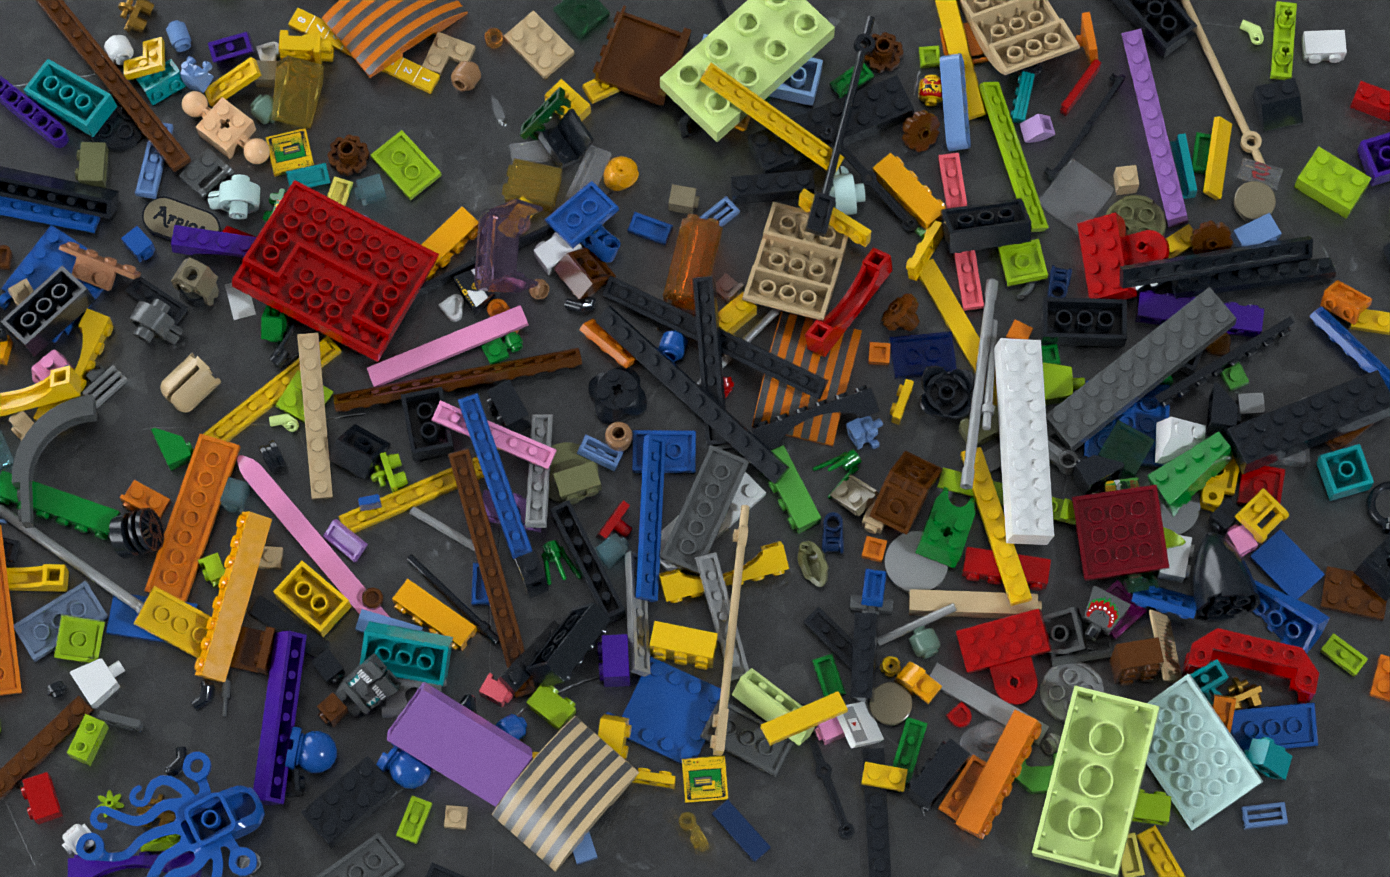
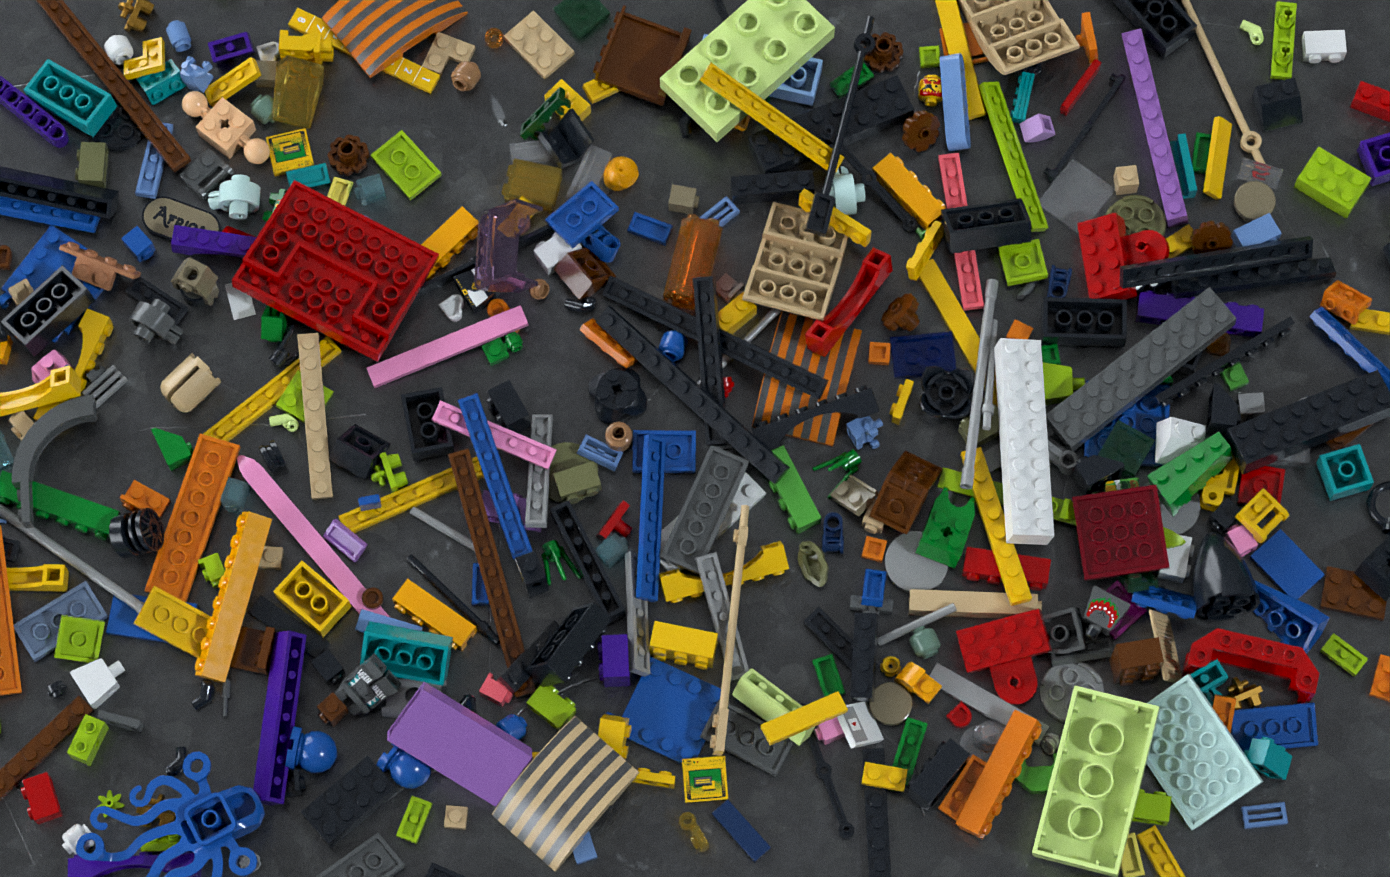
reddish brown plate [333,348,582,412] -> none

